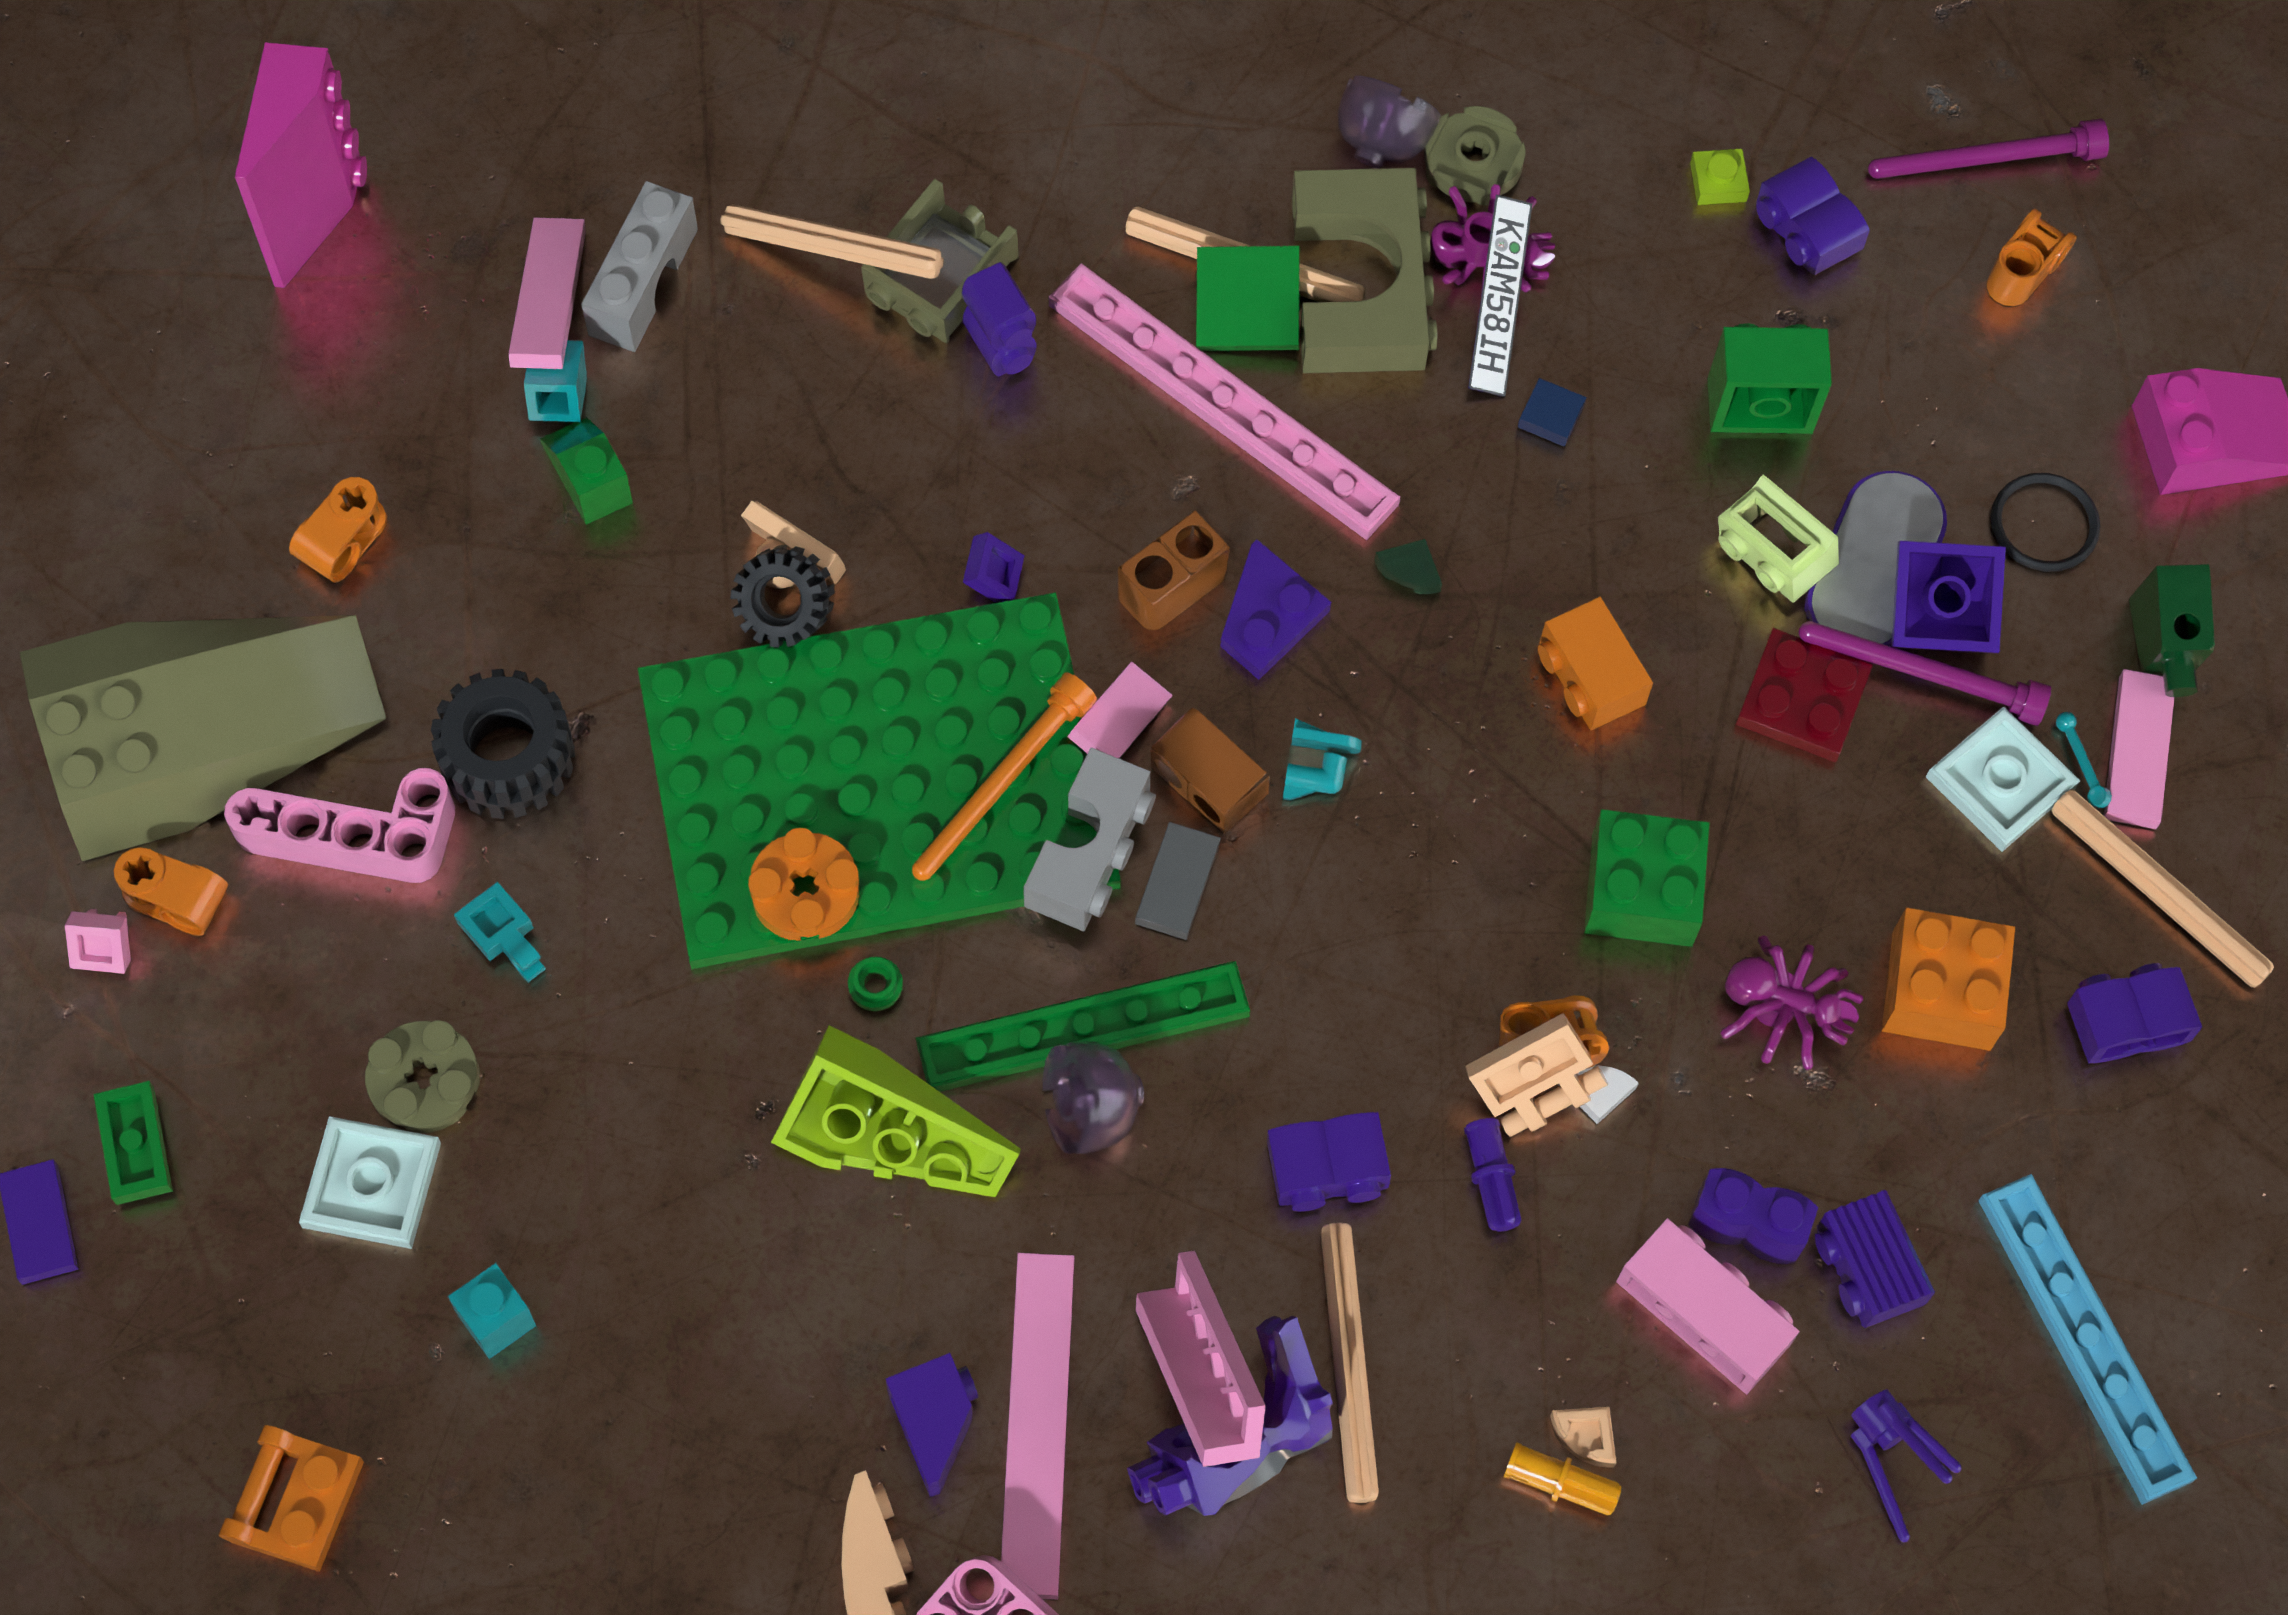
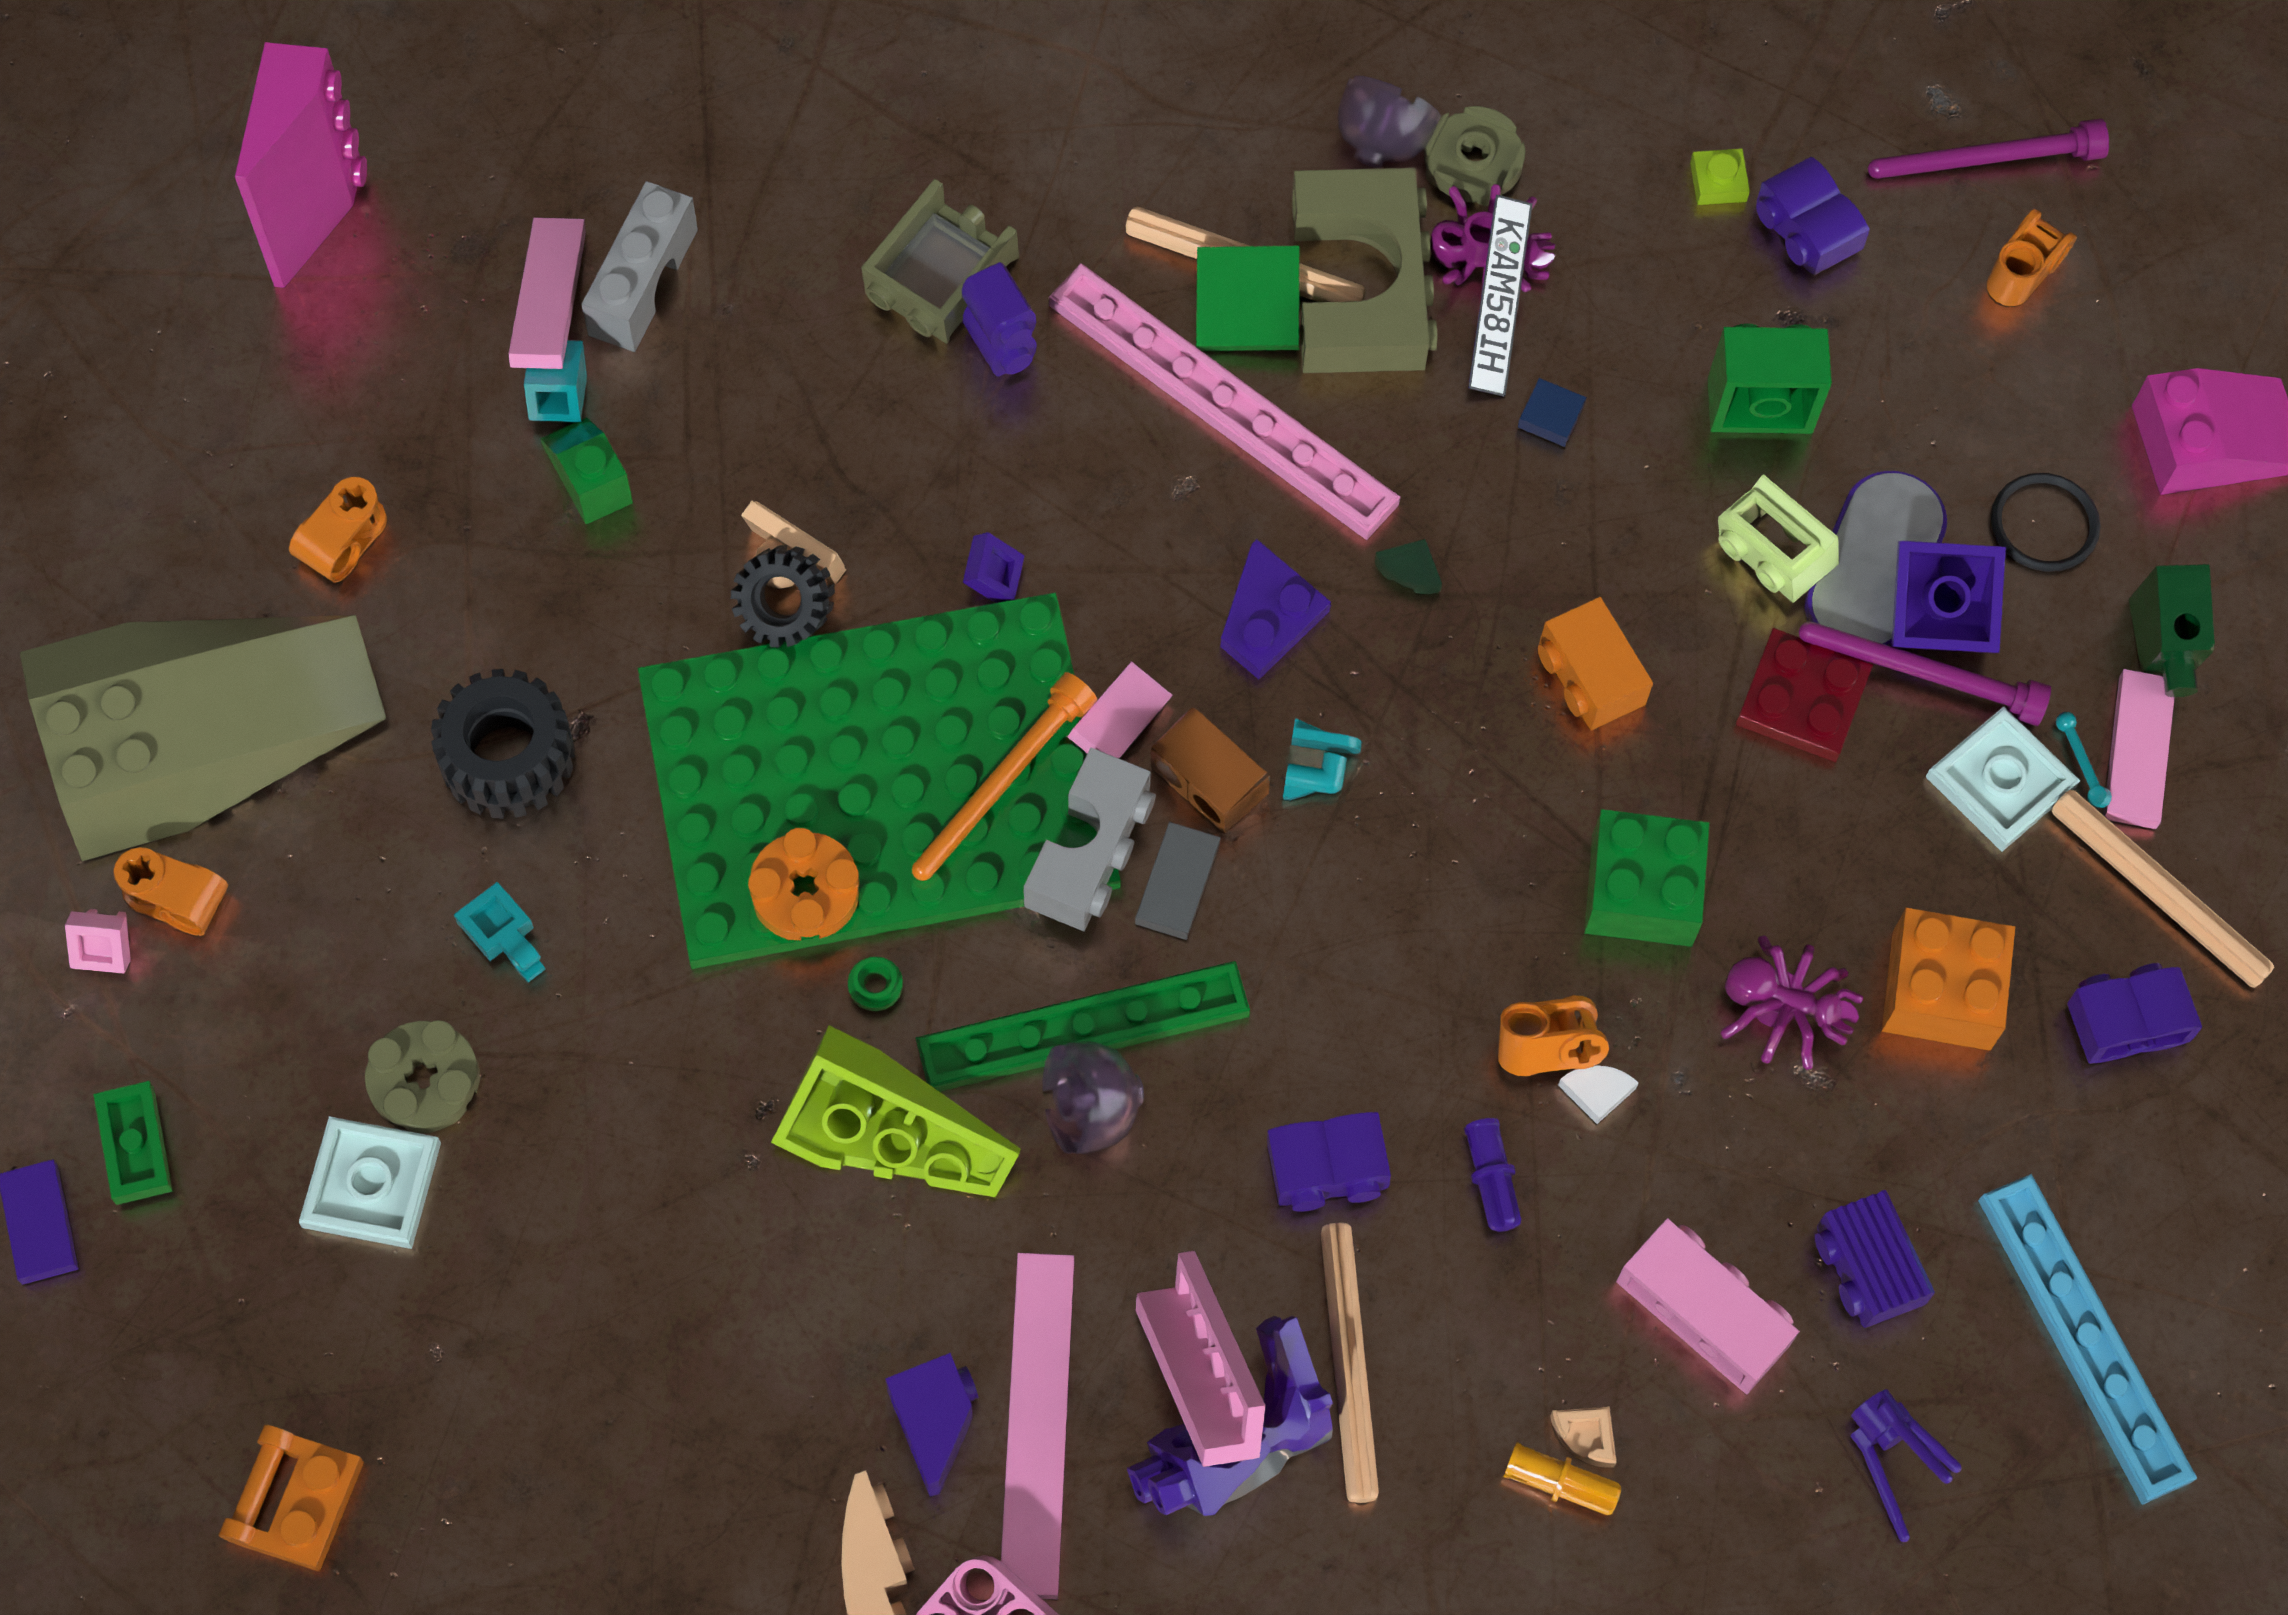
bright pink beam [224,768,455,883] -> none
teal brick [447,1263,536,1359] -> none
light nougat axle [721,204,944,279] -> none
dark orange piece [1118,510,1230,630] -> none
light nougat plate [1465,1013,1608,1137] -> none
dark purple brick [1688,1168,1818,1264] -> none

